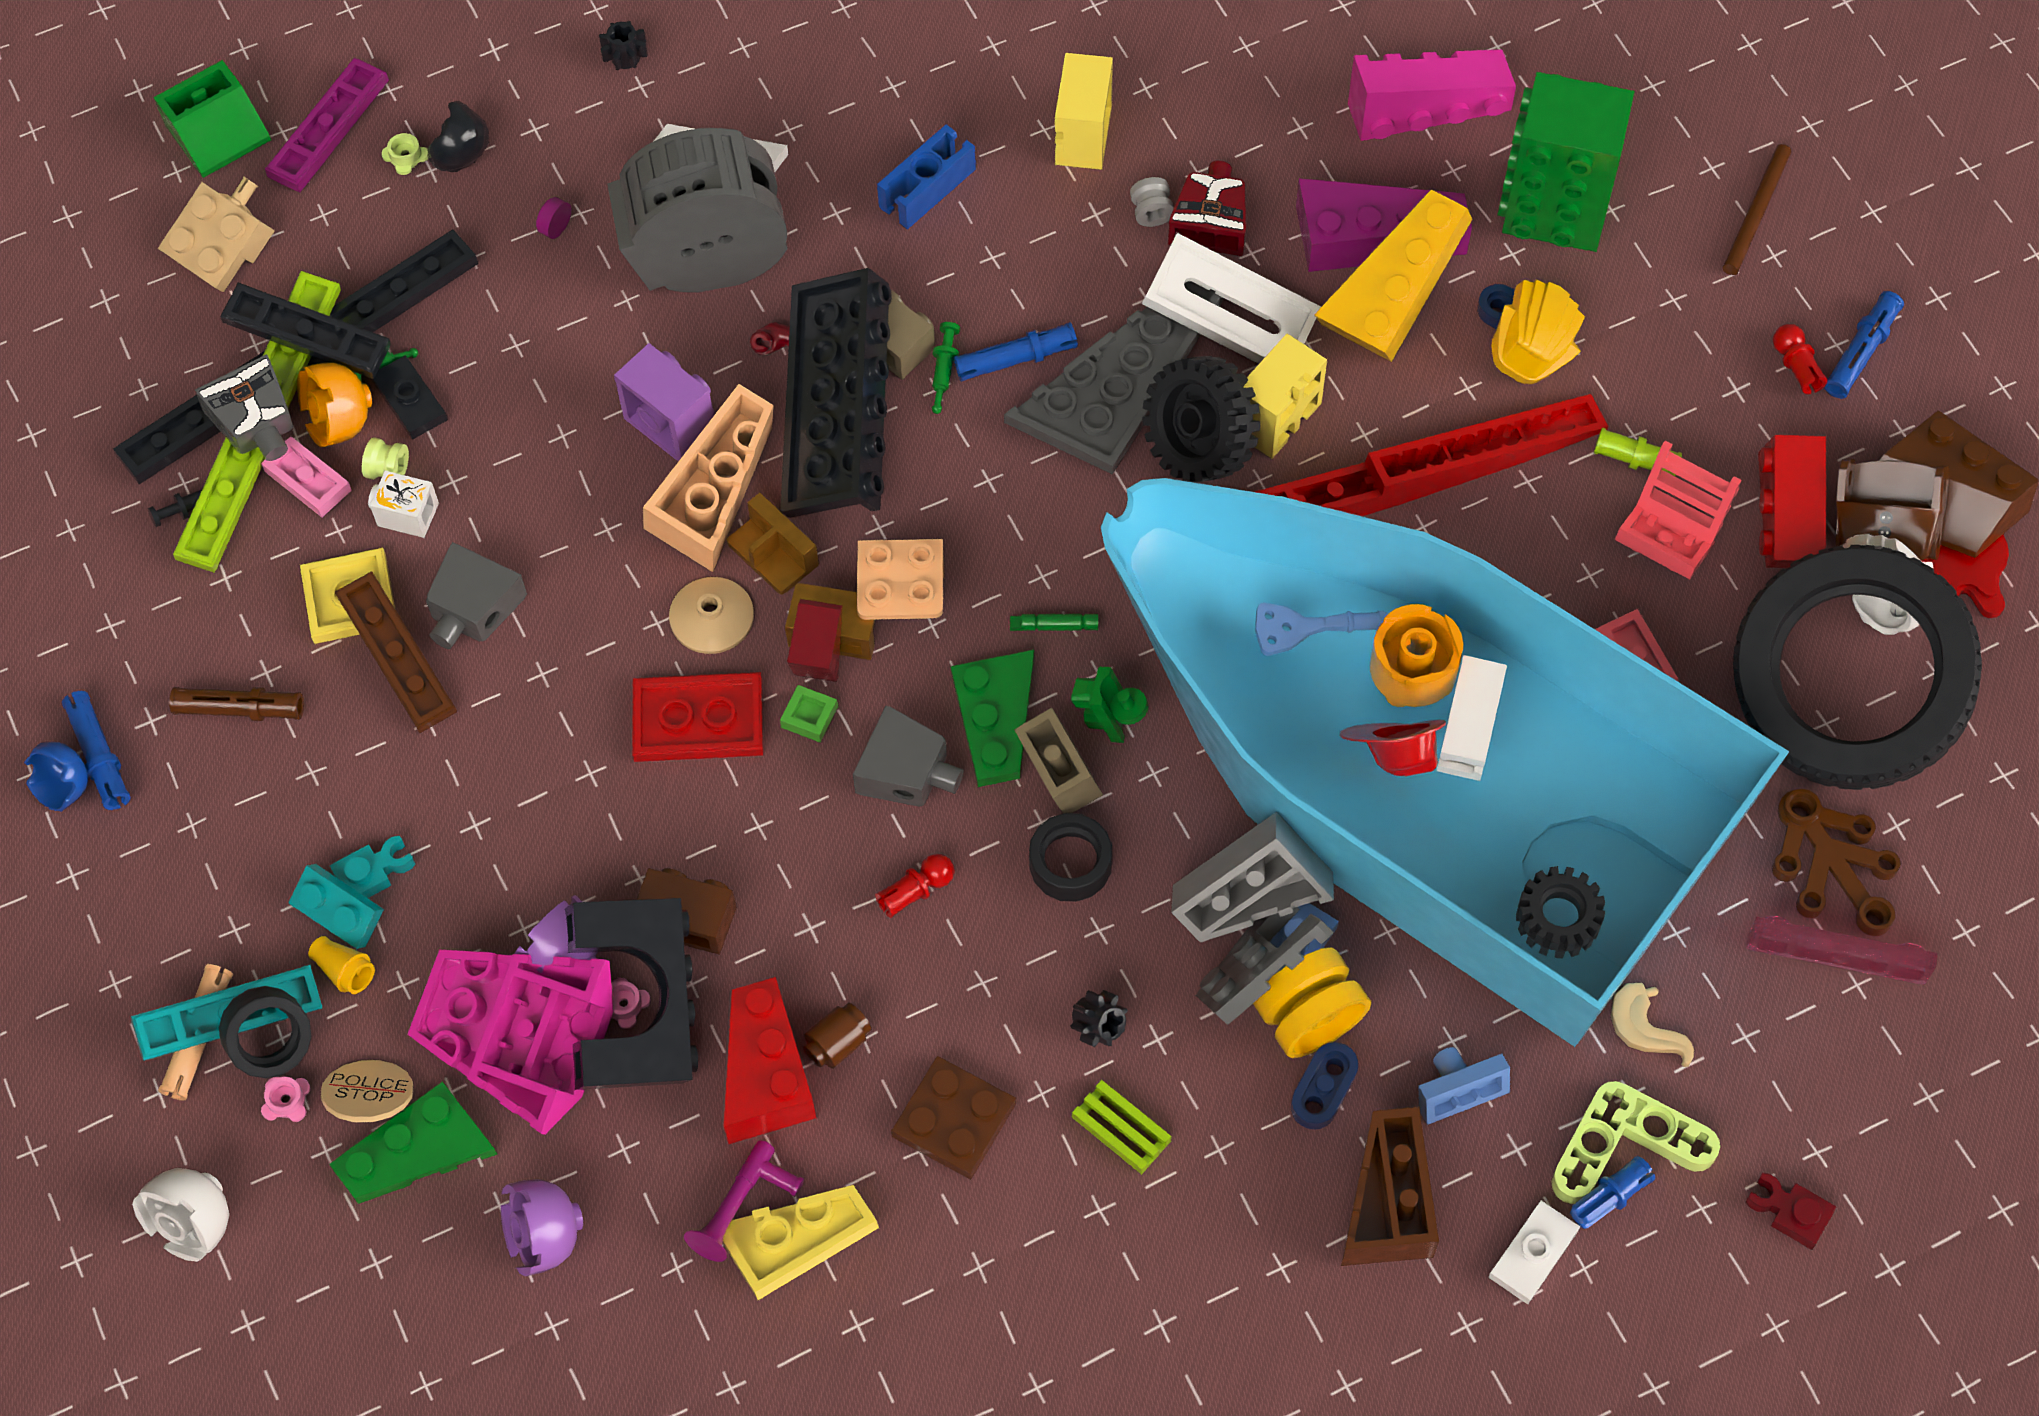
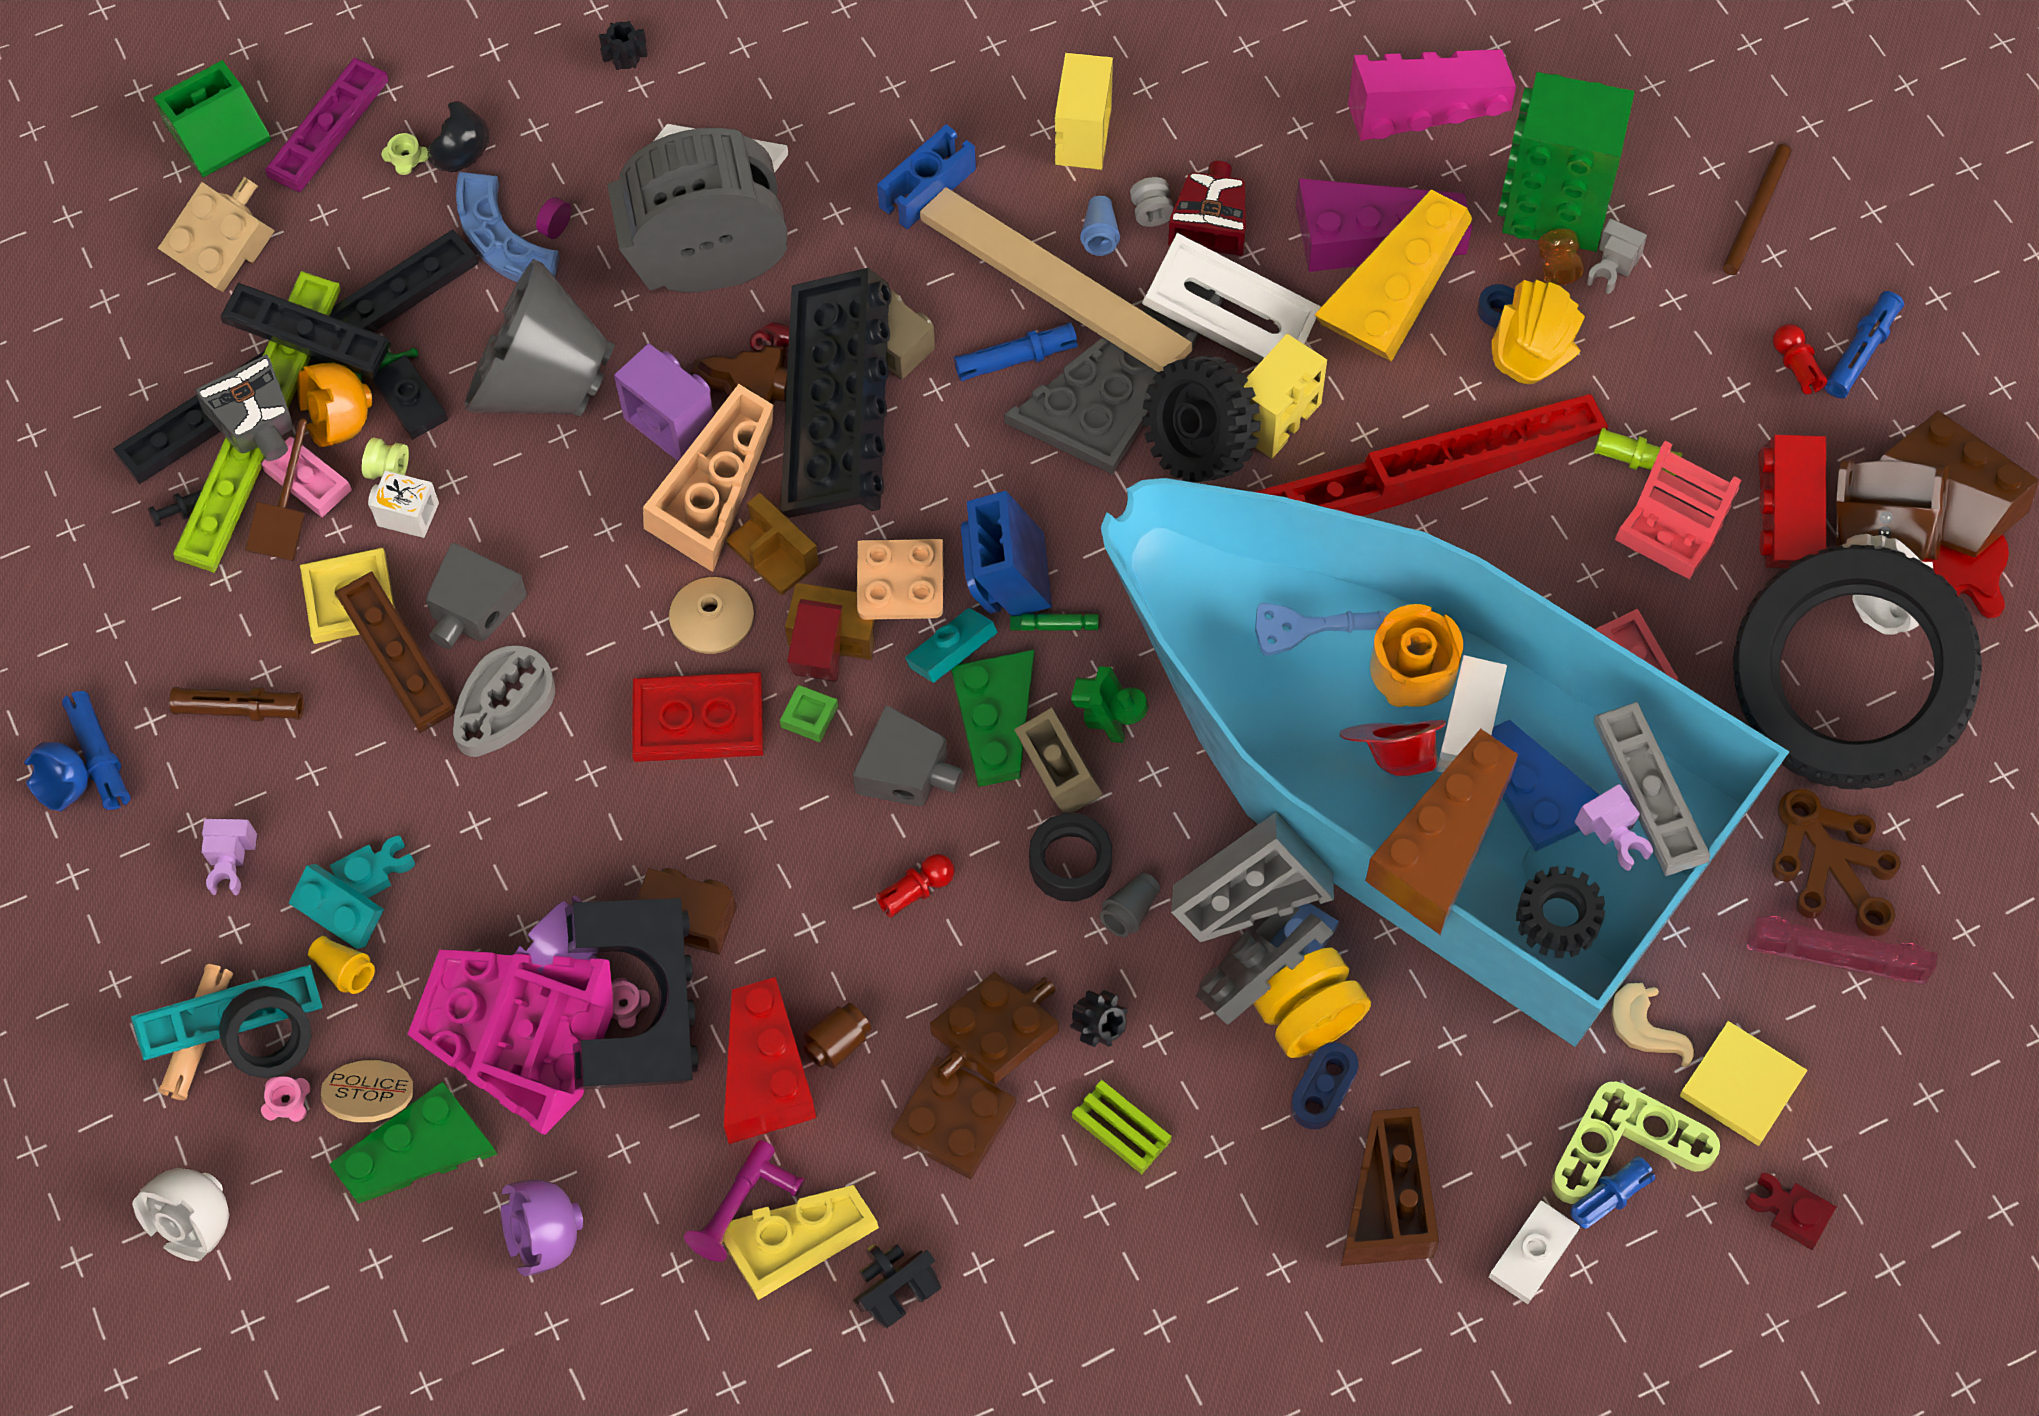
green piece [932,322,960,414] -> none
medium blue tile [1418,1047,1510,1125] -> none
none -> lavender piece [201,819,257,895]
none -> reddish brown piece [245,418,307,561]
none -> light grey piece [453,646,555,757]
none -> medium blue tile [456,172,560,282]
none -> dark grey cone [464,259,615,417]
none -> reddish brown rock [691,345,787,406]
none -> black hips [853,1244,942,1328]
none -> teal plate [905,608,998,683]
none -> tan tile [920,187,1192,372]
none -> reddish brown plate [930,971,1059,1085]
none -> blue brick [961,490,1052,616]
none -> medium blue cone [1080,196,1120,256]
none -> dark grey cone [1099,873,1160,937]
none -> dark orange wedge [1365,728,1518,935]
none -> blue wing [1491,720,1600,852]
none -> clear orange wheel [1537,229,1584,285]
none -> lavender piece [1575,784,1653,871]
none -> light grey piece [1587,218,1647,294]
none -> light grey plate [1594,702,1710,876]
none -> light yellow tile [1680,1021,1807,1146]

